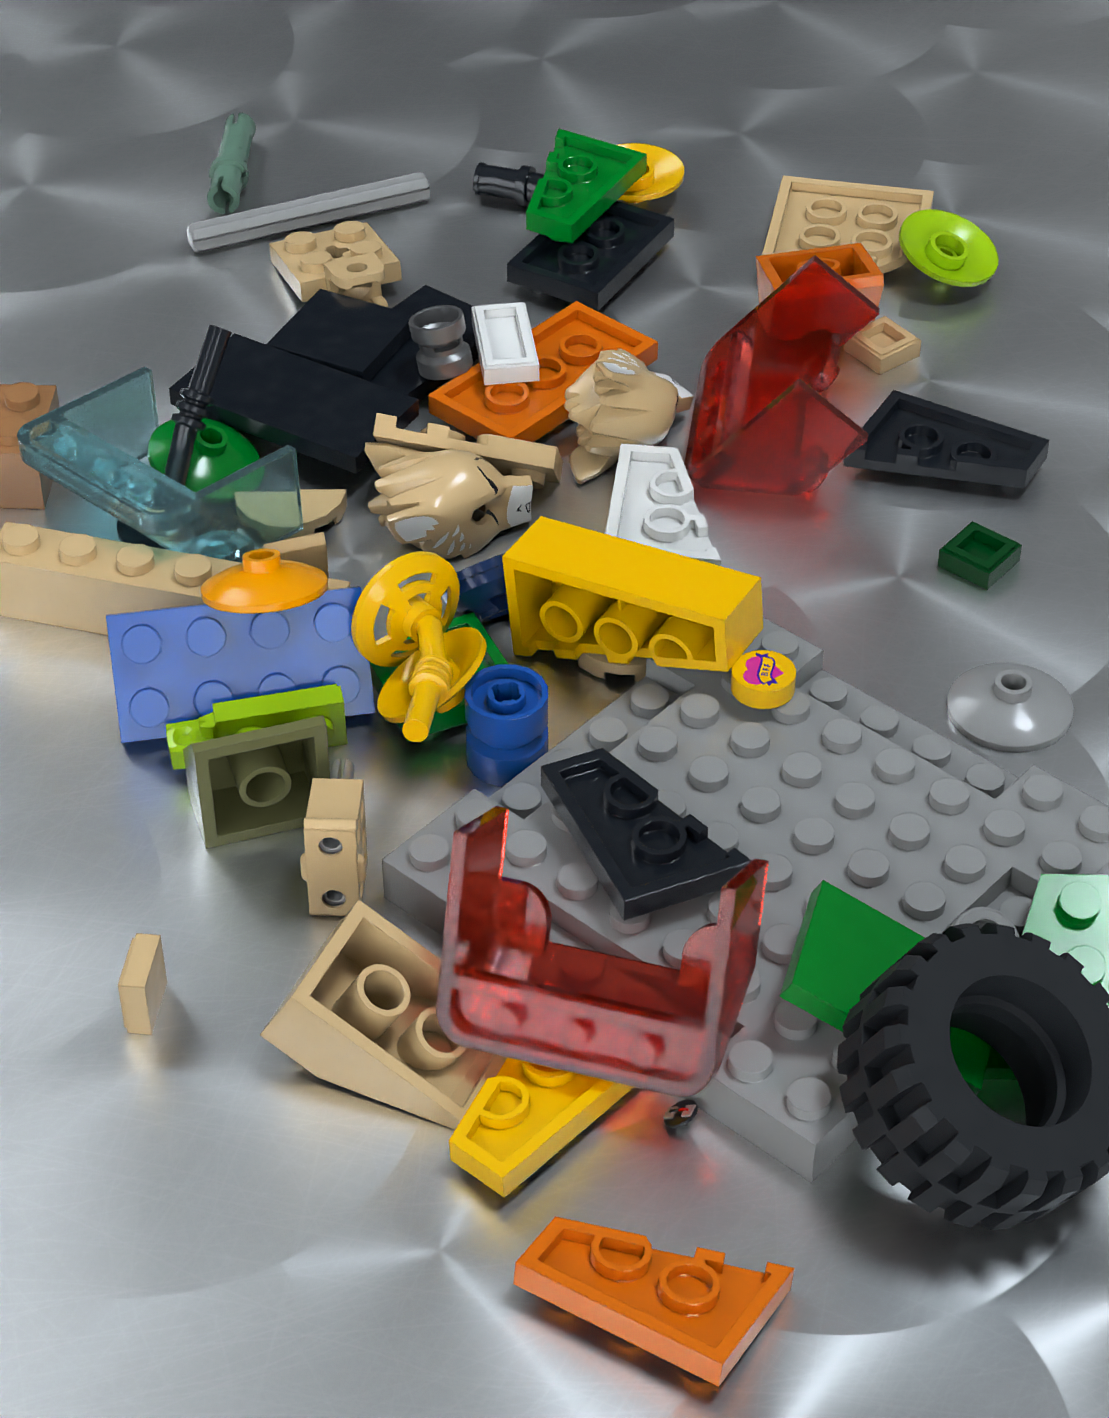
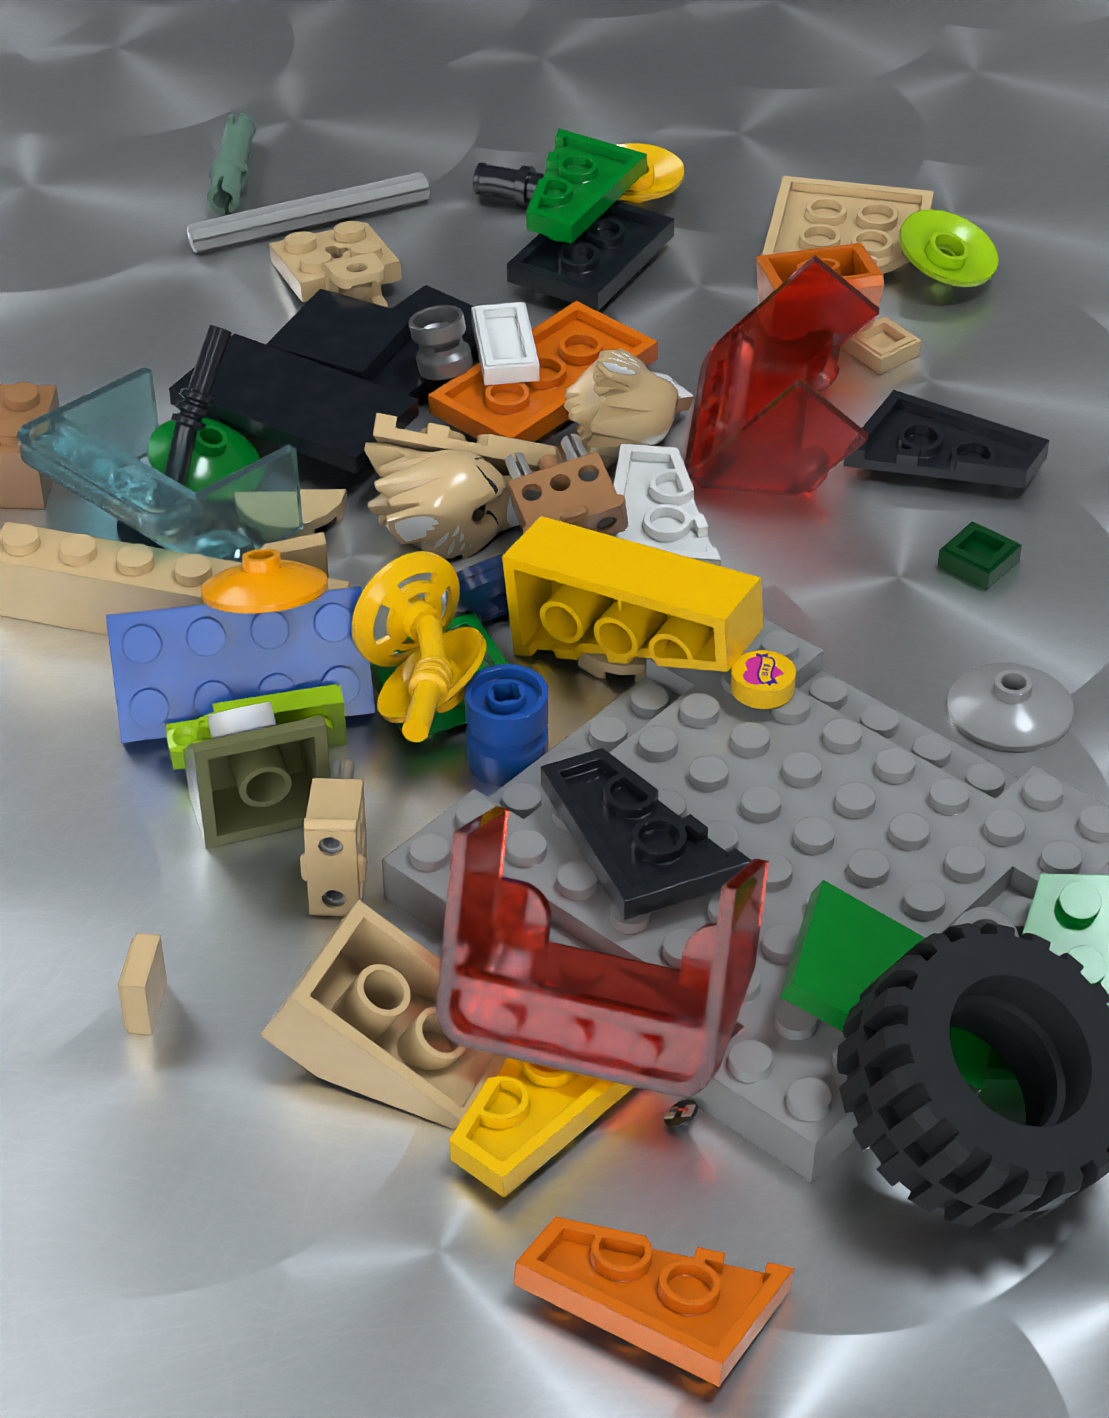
none -> white tile [207,702,276,739]
none -> medium nougat piece [505,434,628,535]

